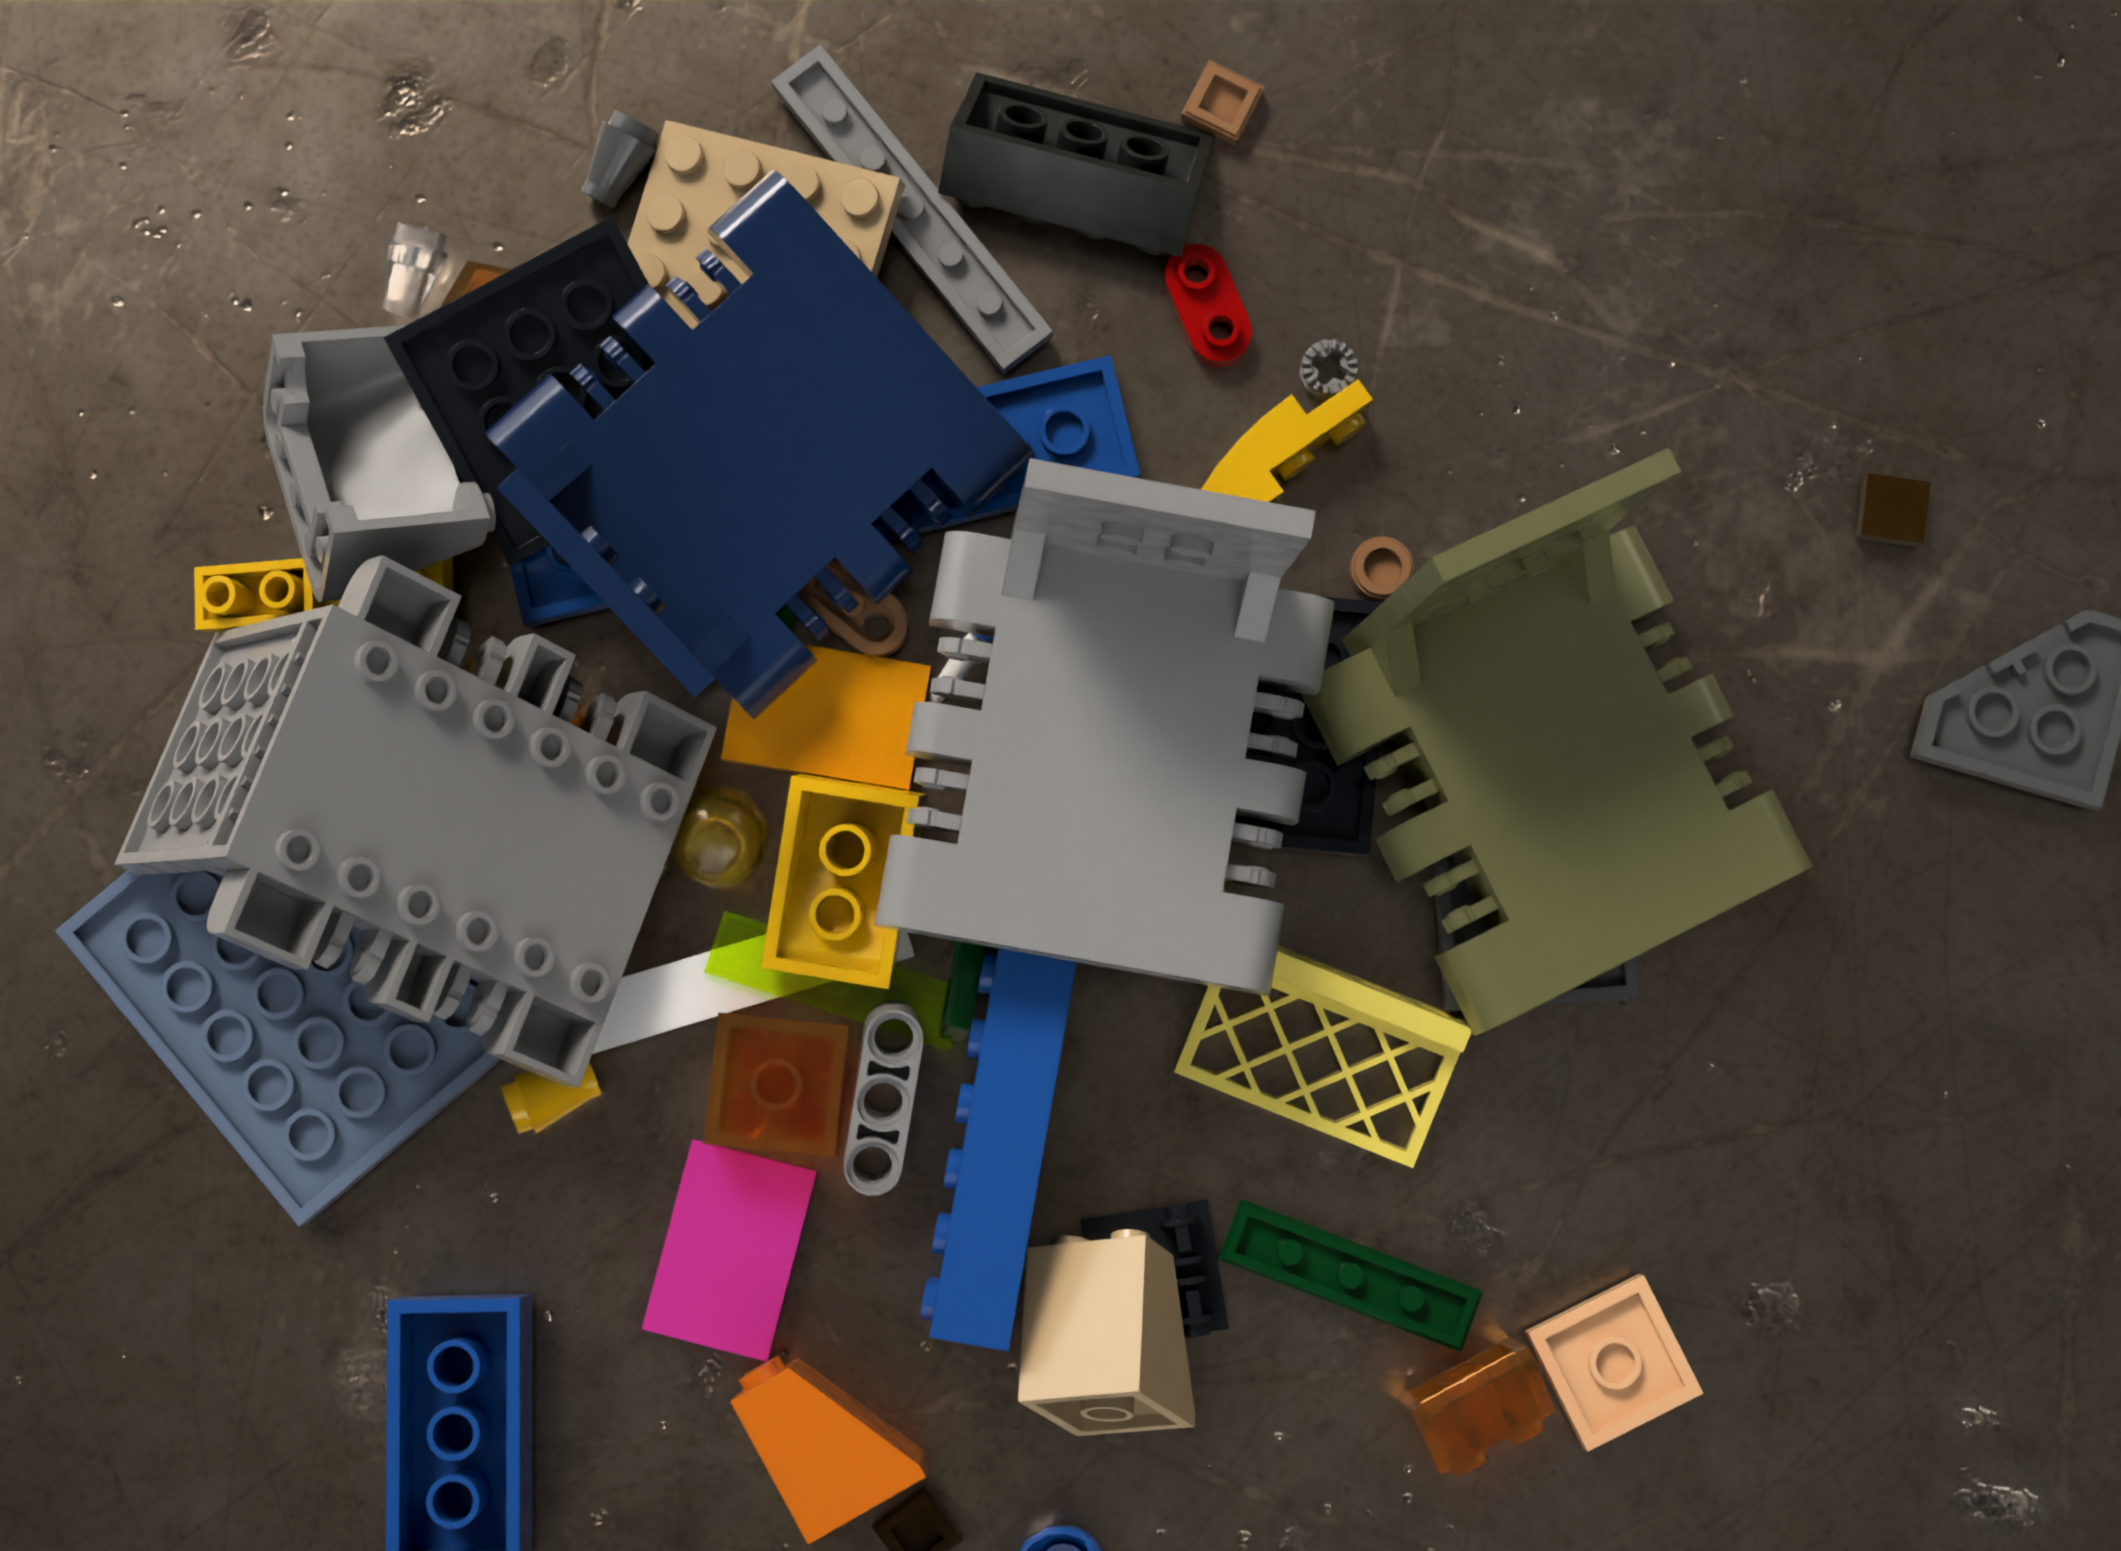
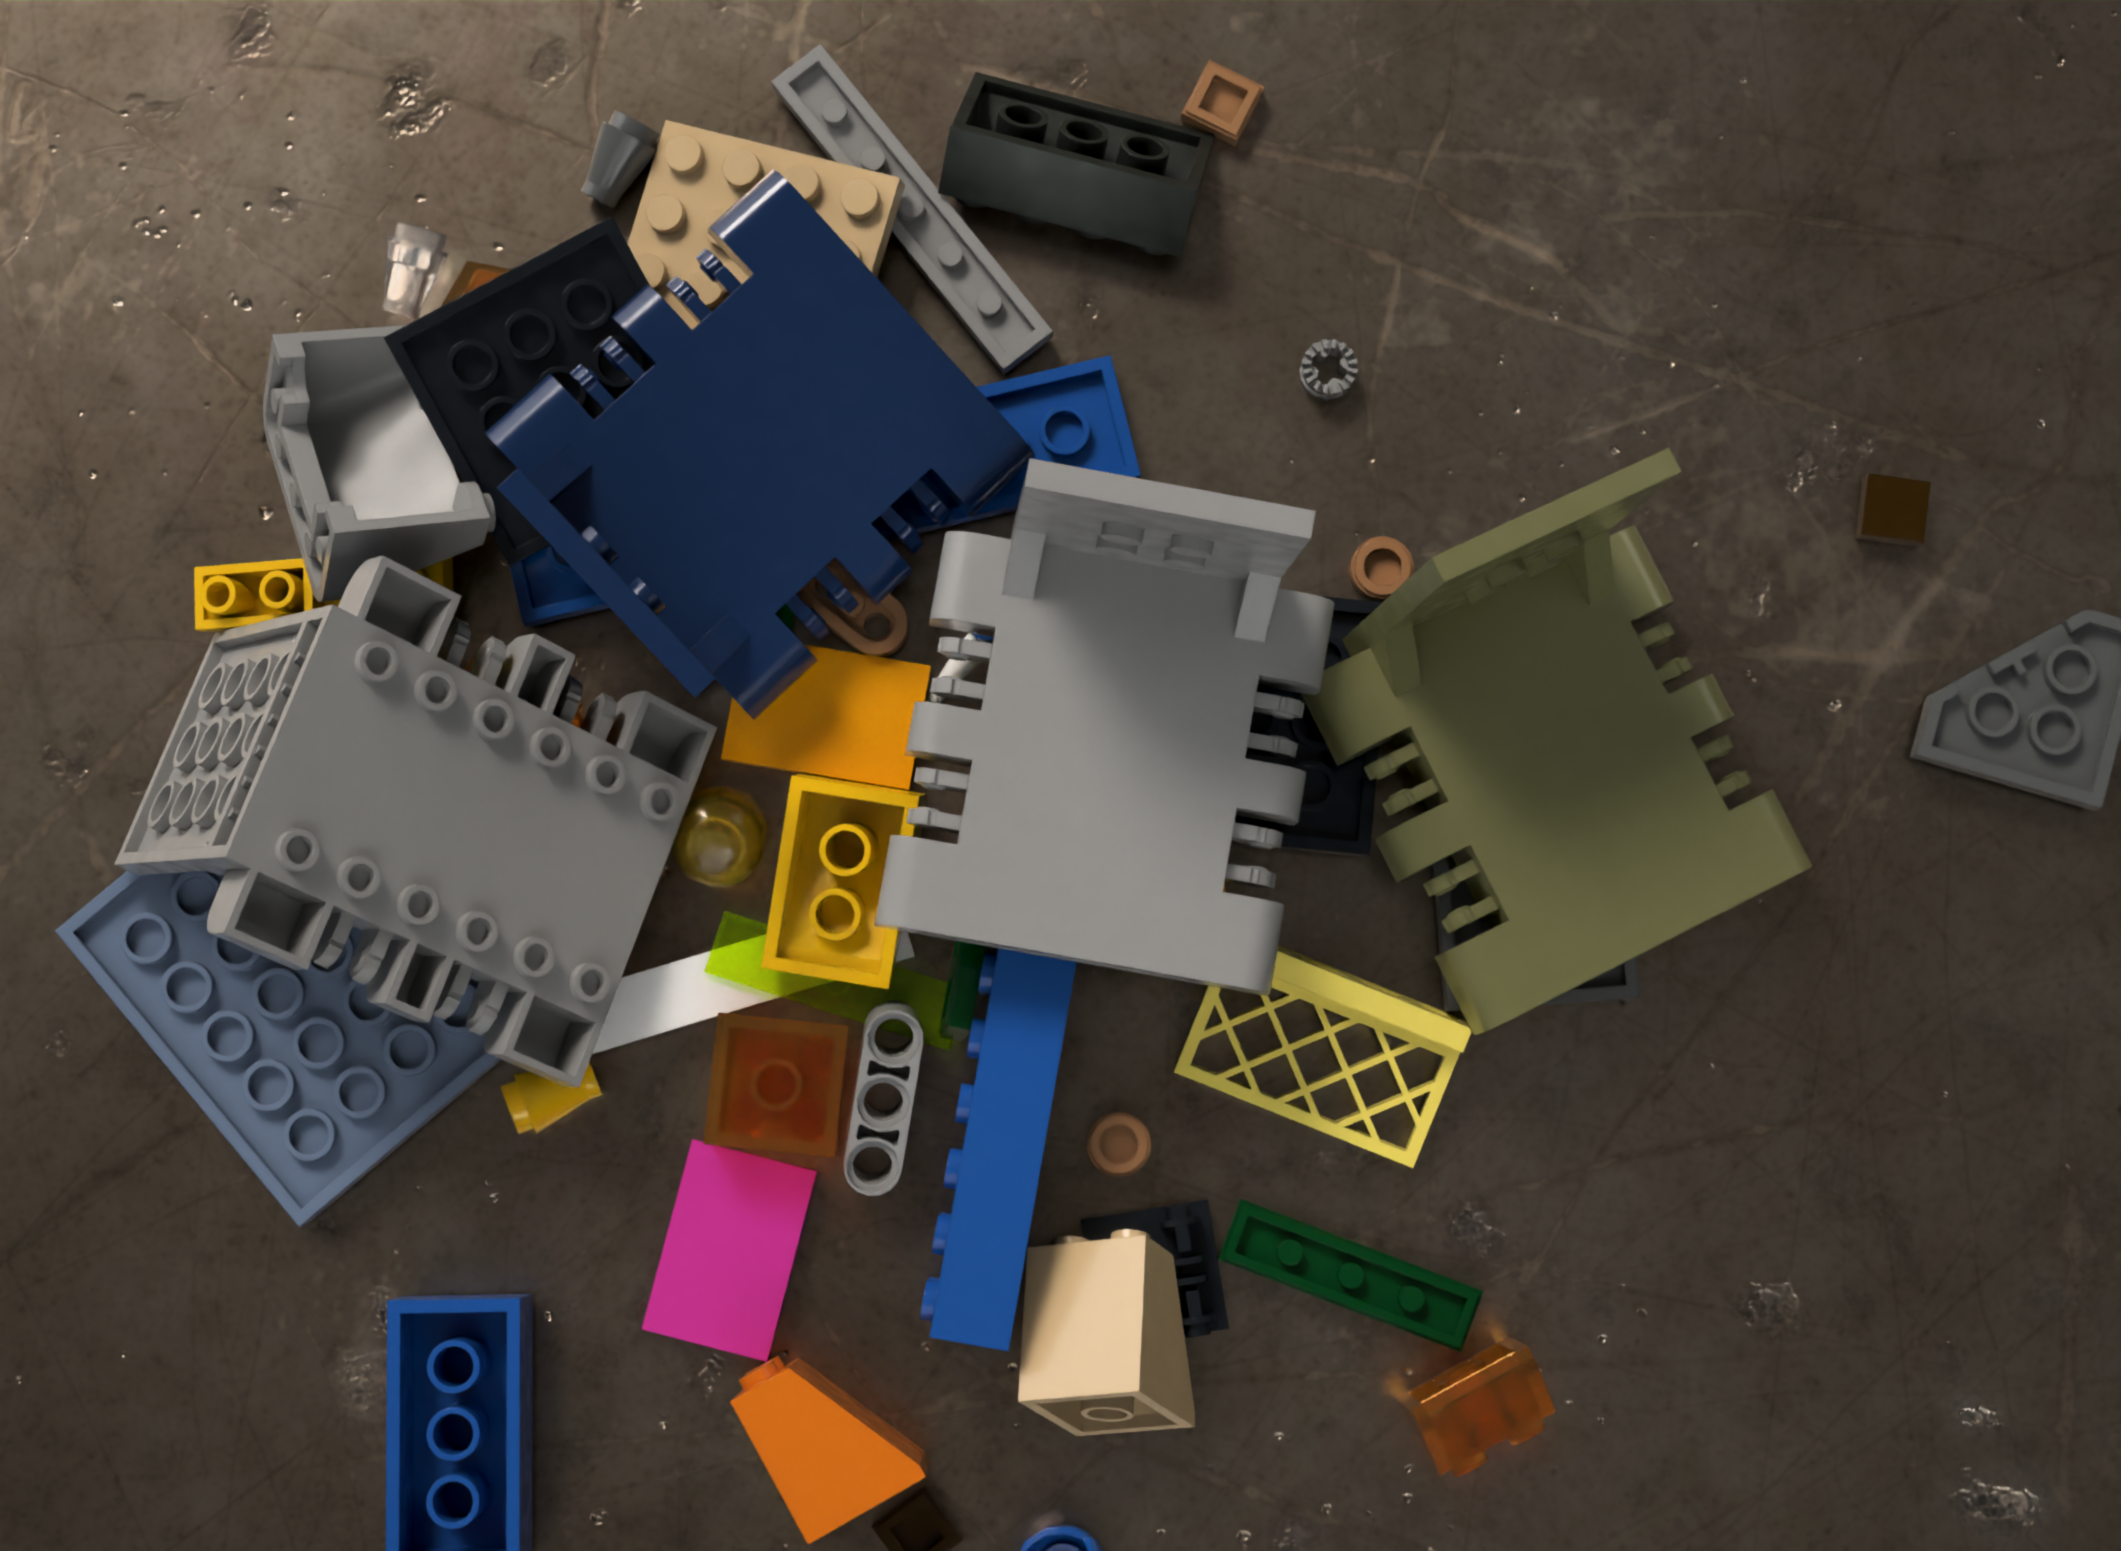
red plate [1164,244,1252,367] -> none
yellow slope [1201,379,1373,504] -> none
light nougat plate [1524,1274,1704,1452] -> none
none -> medium nougat tile [1086,1112,1151,1177]

